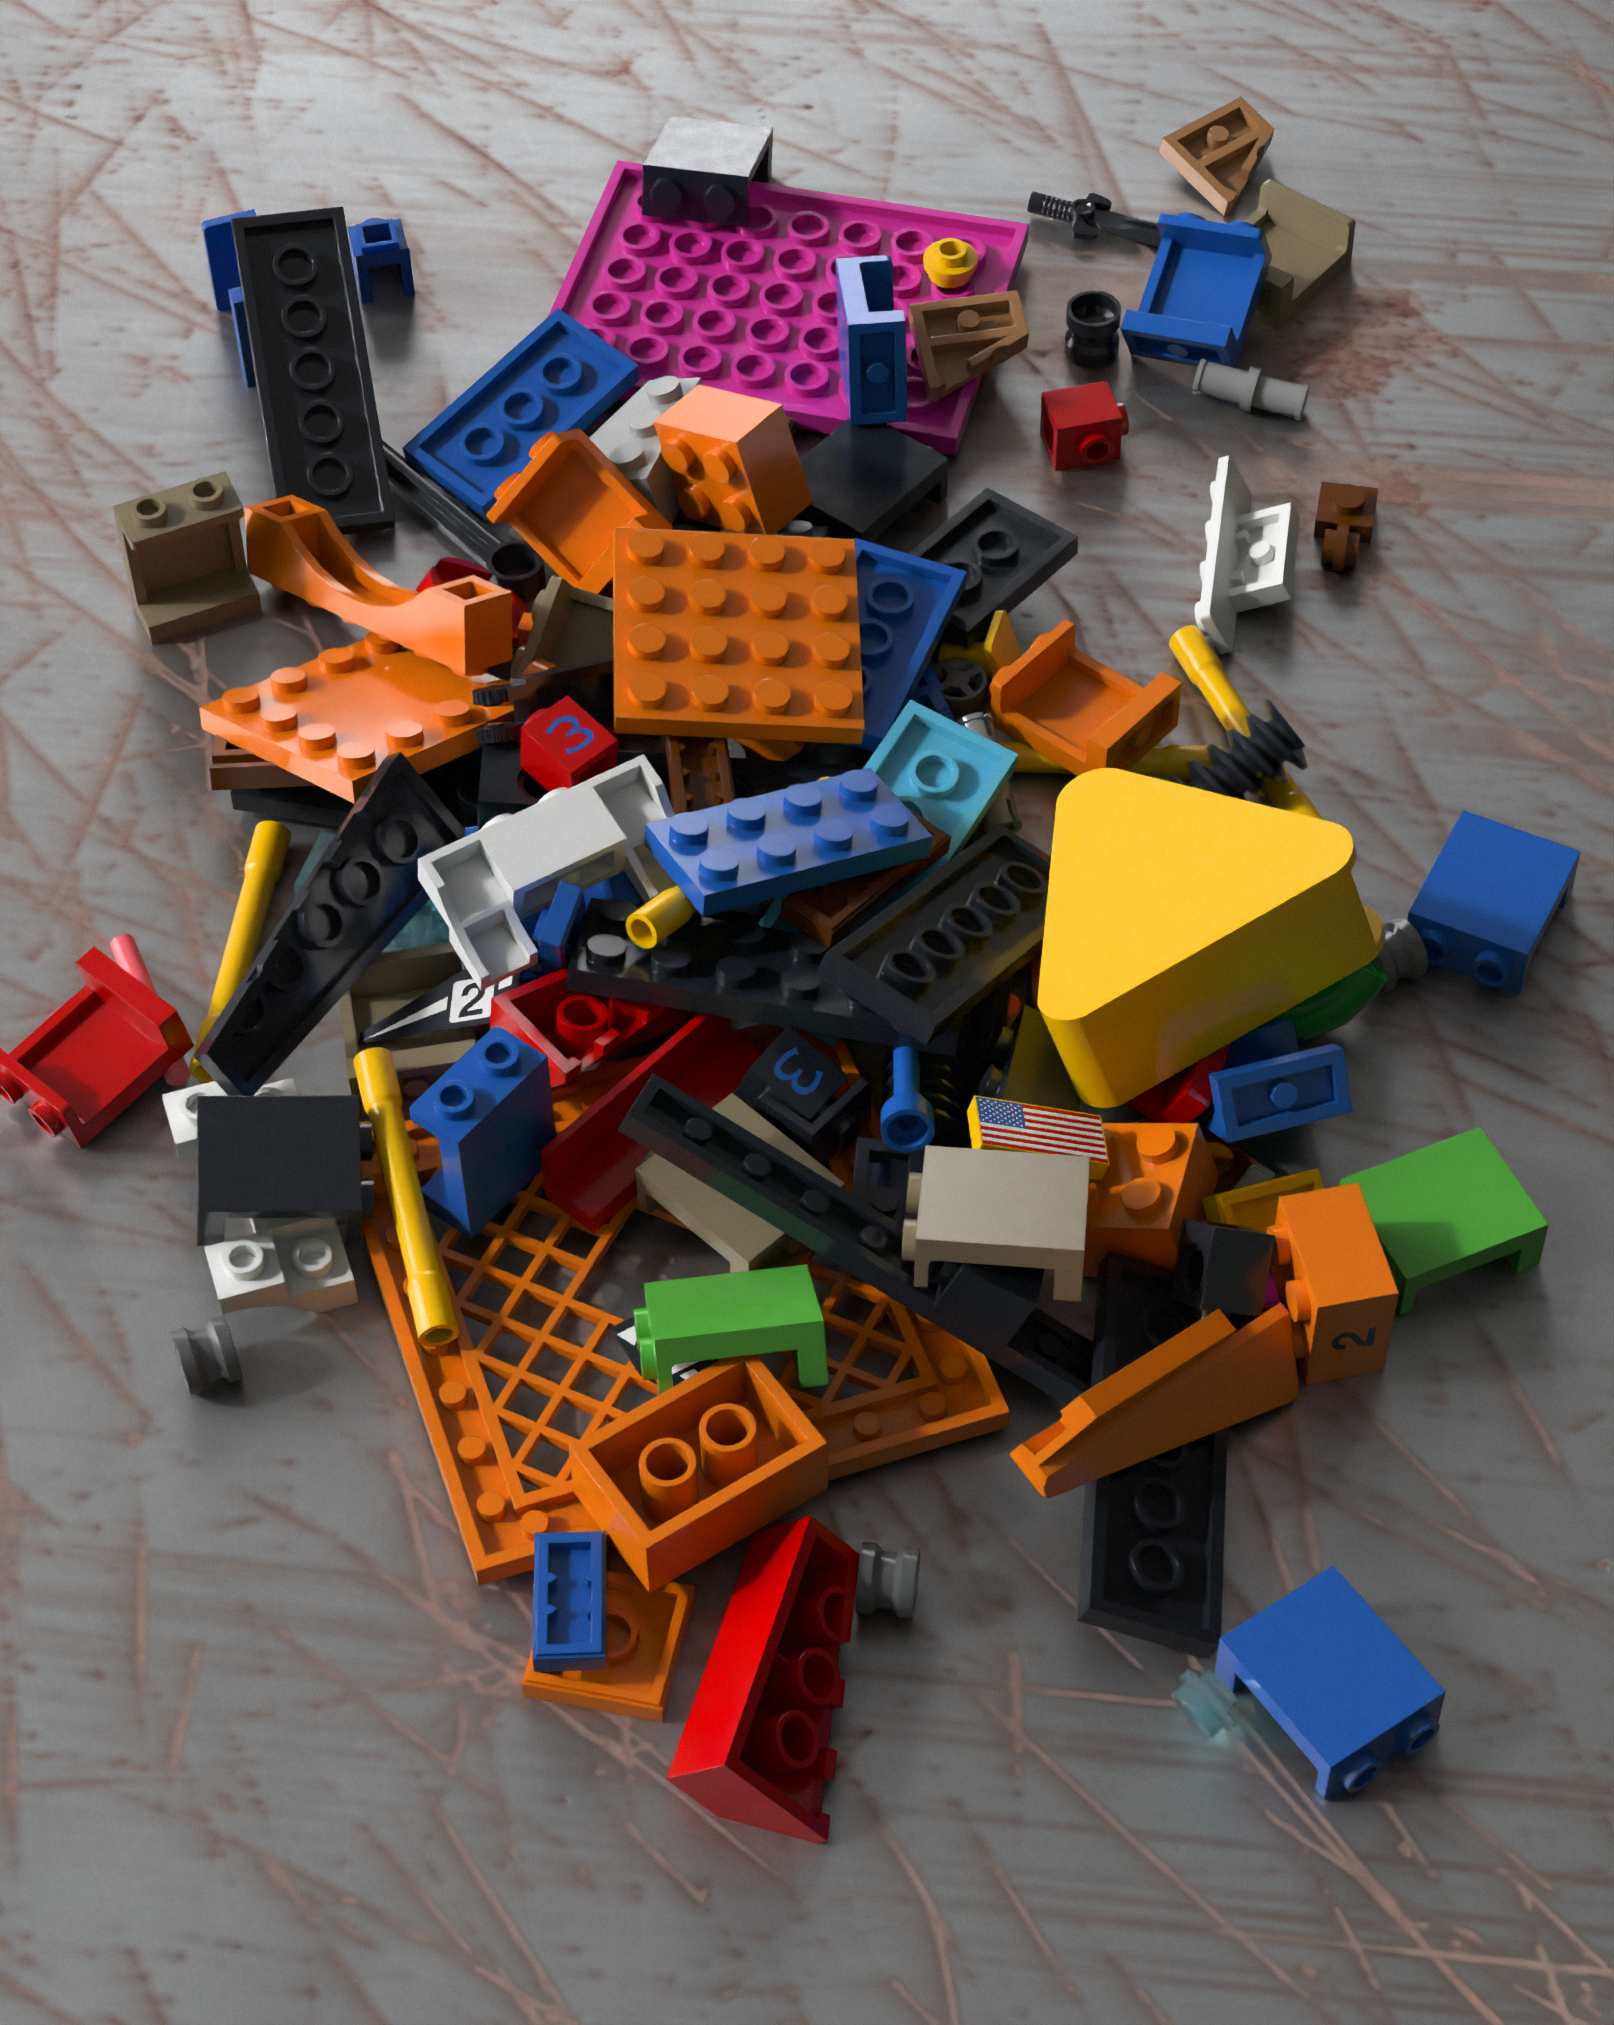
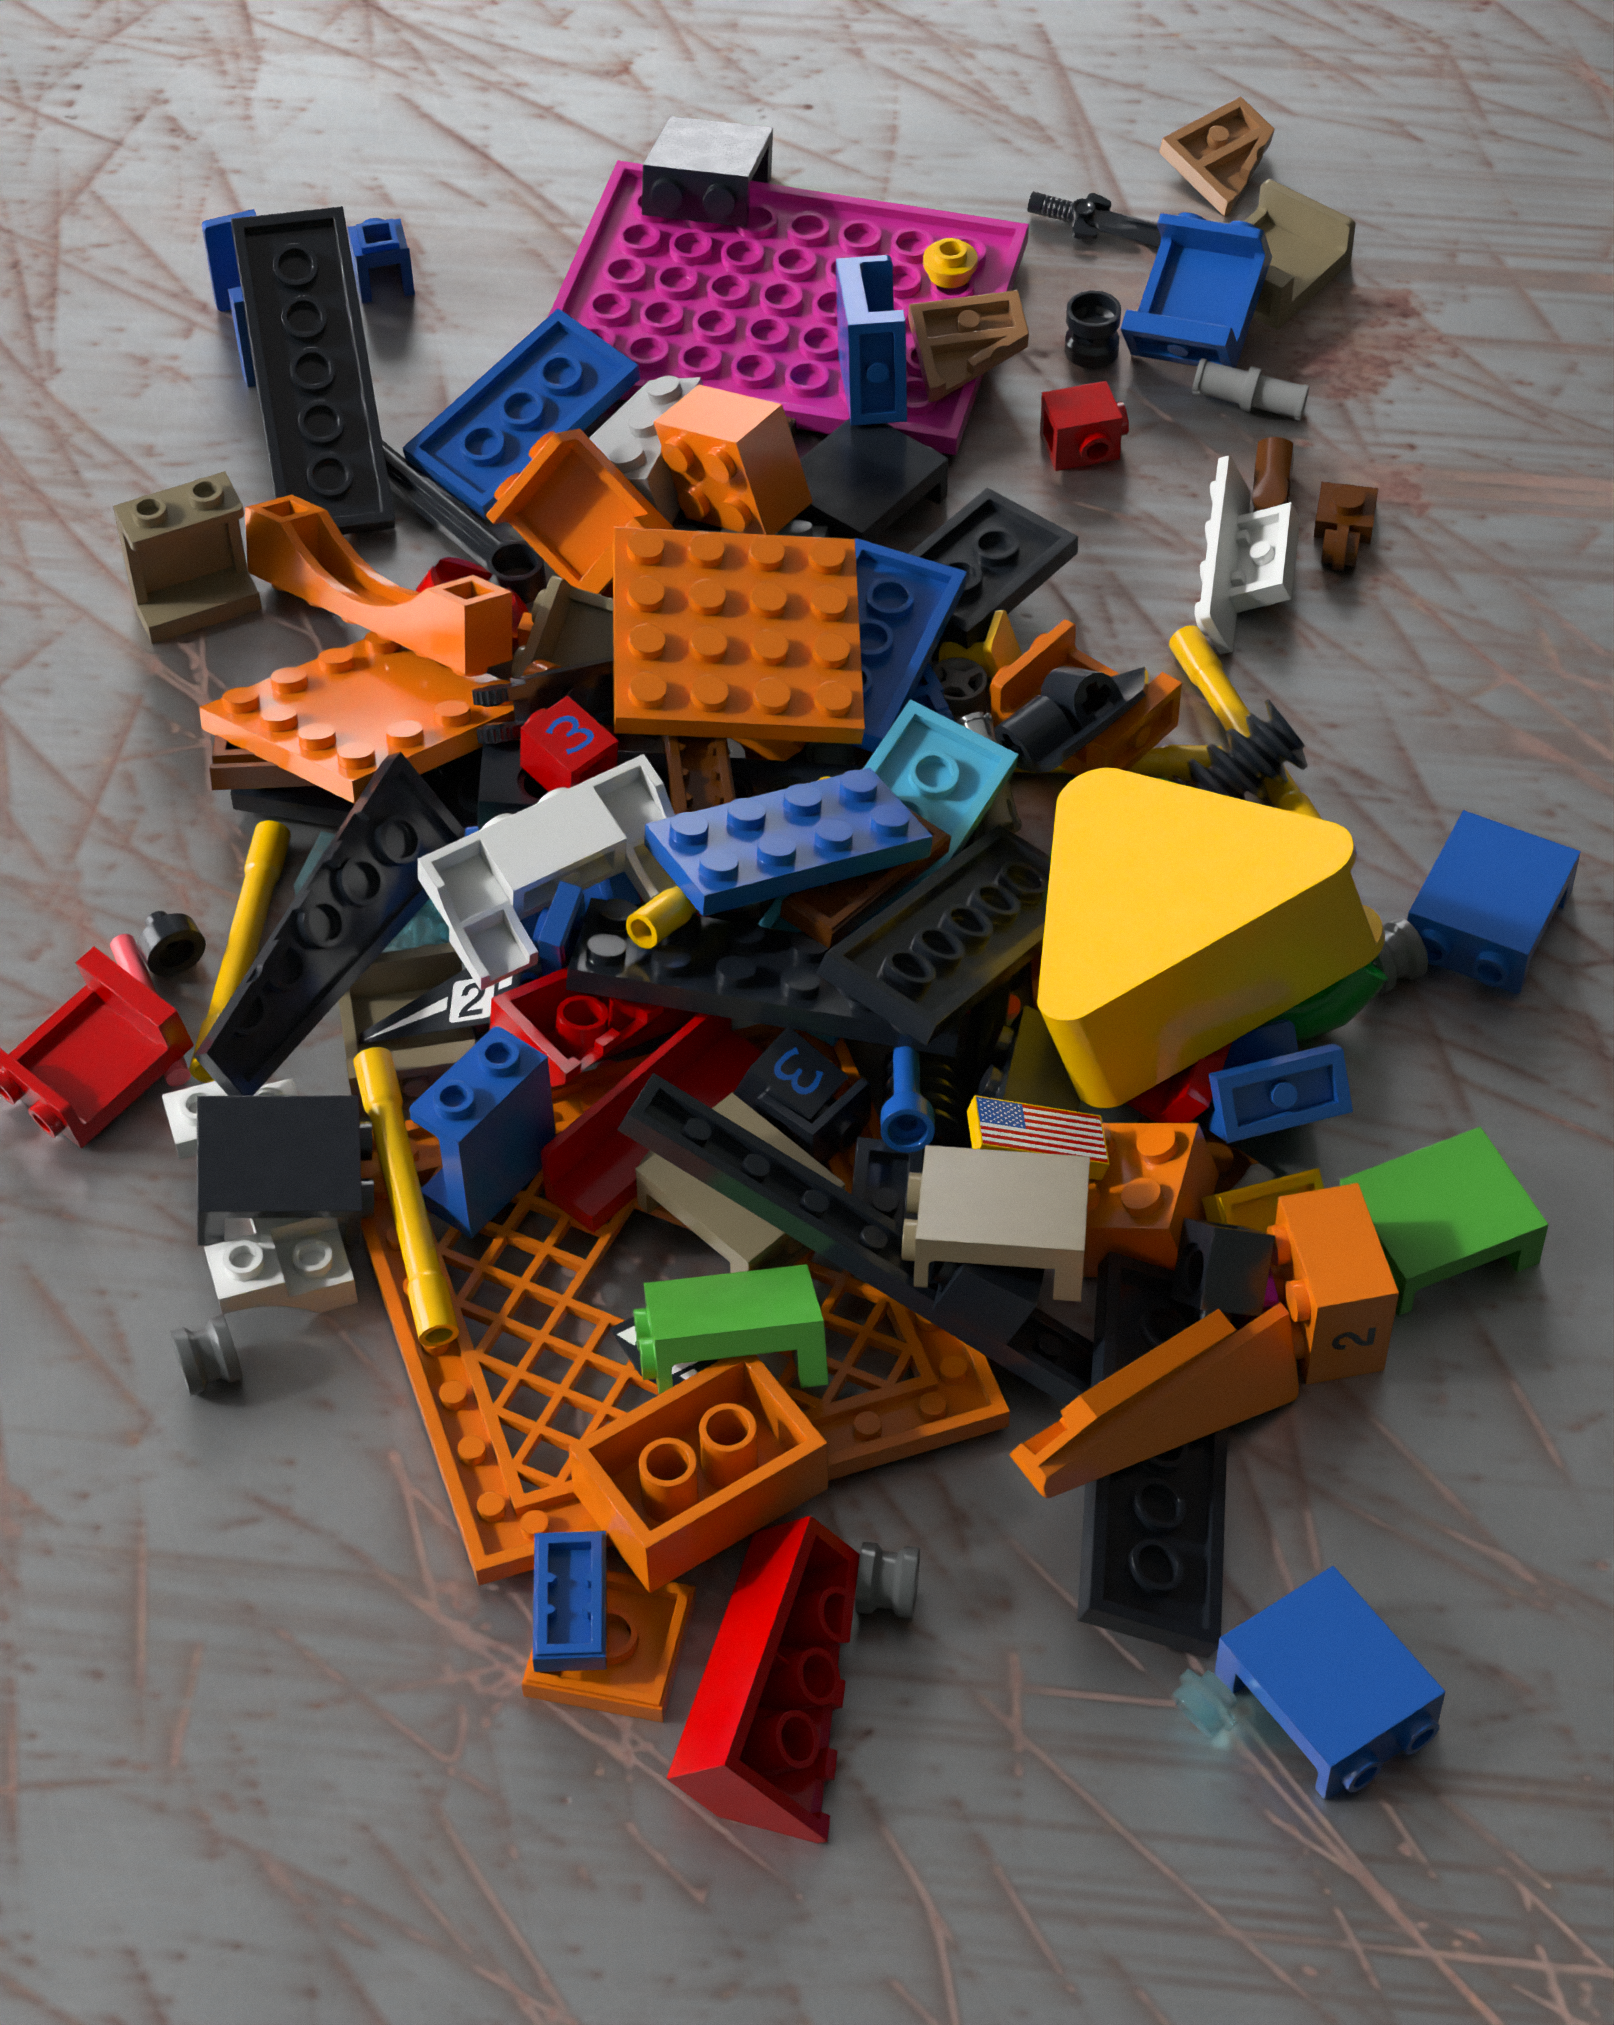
none -> black tile [137,911,206,977]
none -> black panel [994,666,1149,773]
none -> reddish brown bar [1252,437,1294,512]

